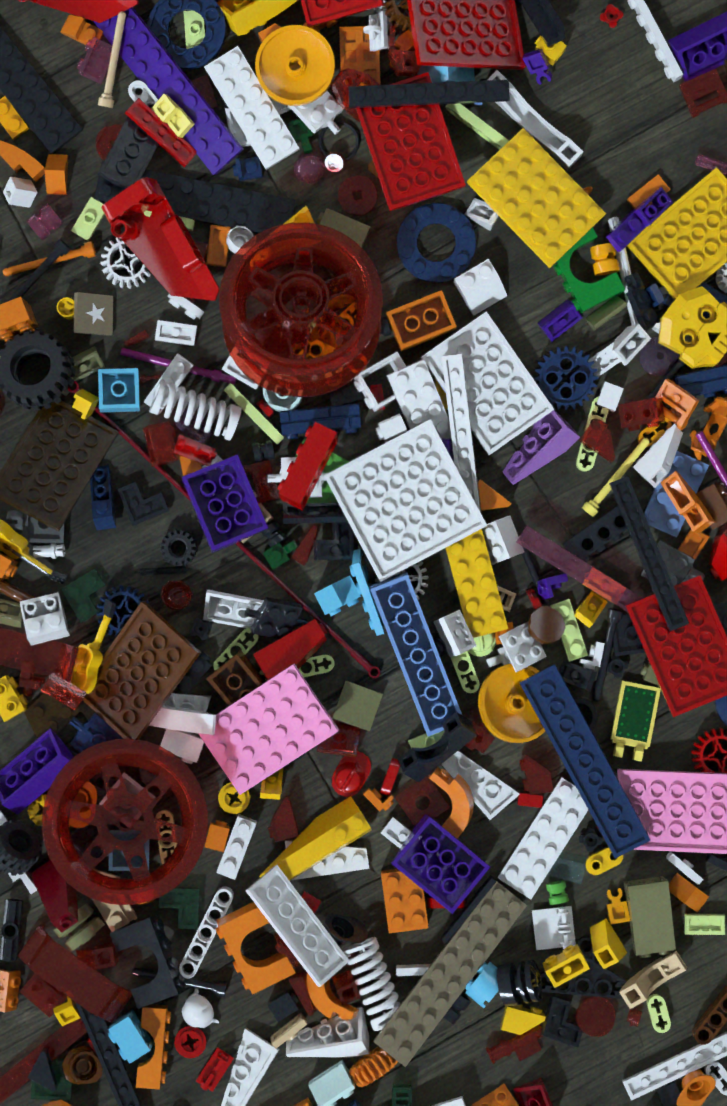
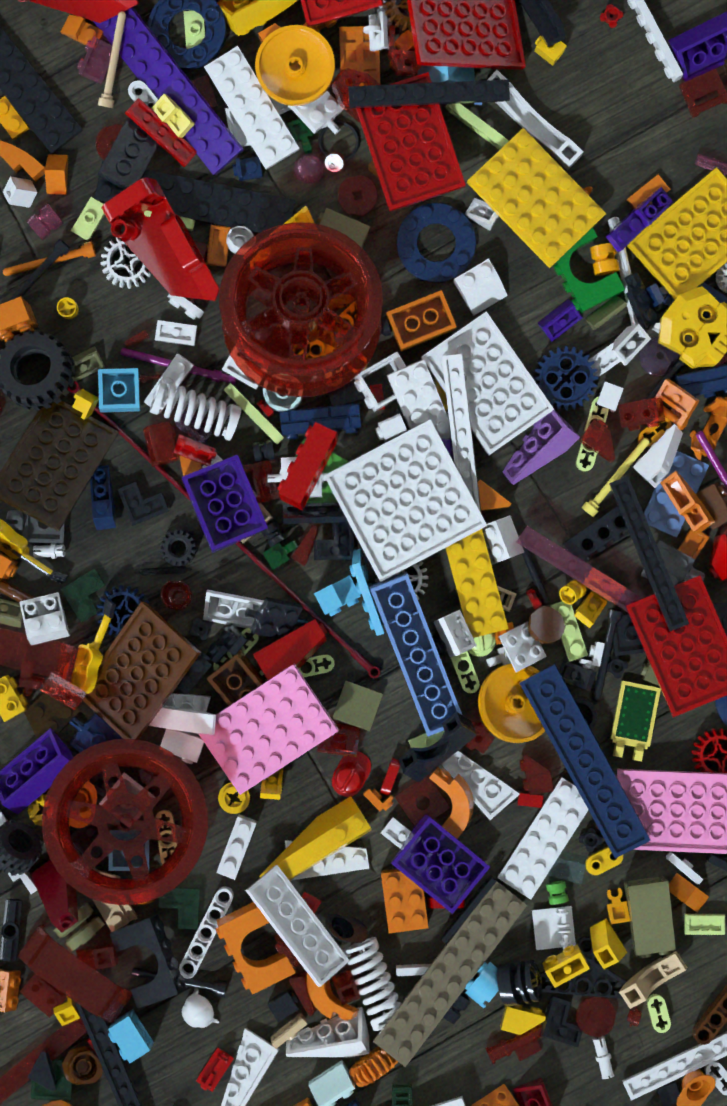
dark tan tile [74,292,113,336] -> none
orange arch [136,1004,171,1089] -> none
red gear [174,1026,206,1058] -> none
orange brick [204,820,231,852] -> none
clear red slope [268,796,299,842] -> none
dark purple plate [522,48,552,85] -> none
dark purple bracket [537,573,568,600] -> none
none -> black plate [207,623,247,664]
none -> yellow wheel [559,579,586,605]
none -> white pin [592,1036,614,1079]

